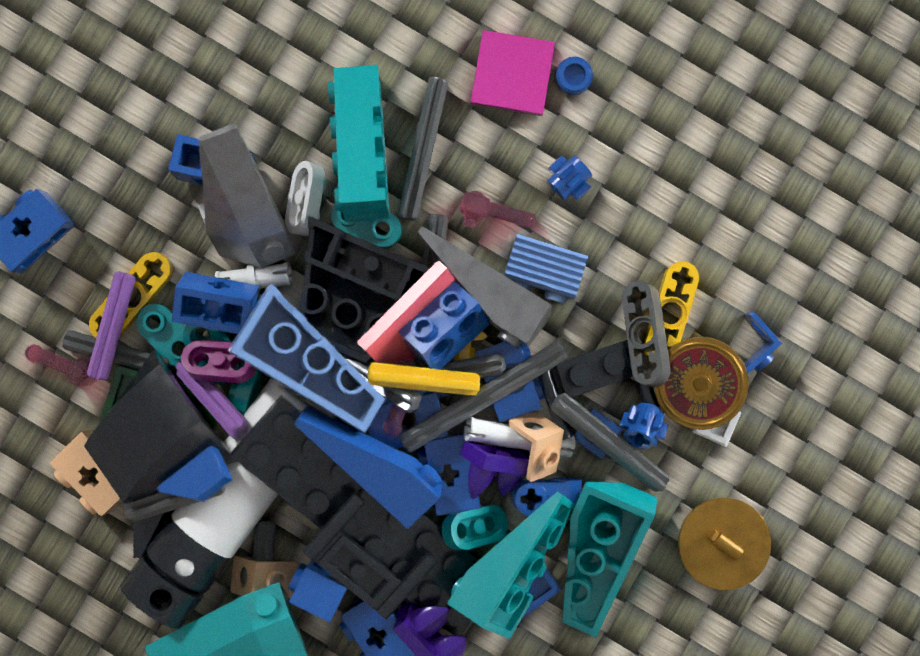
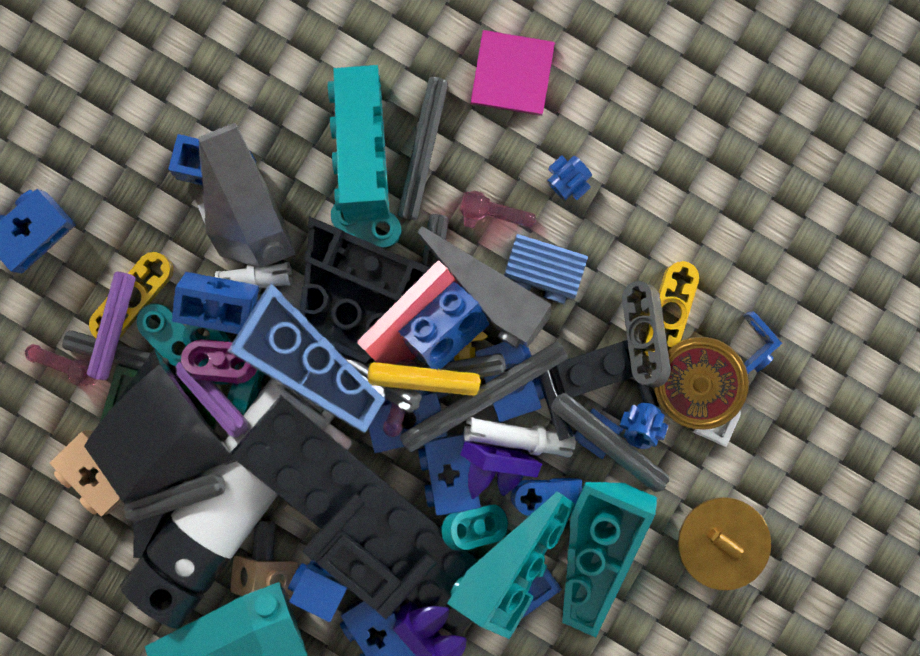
blue tile [157,446,233,502] -> none
white plate [285,161,327,236] -> none
blue wedge [294,406,443,529] -> none
light nougat bracket [509,411,564,482] -> none
blue tile [555,56,593,95] -> none

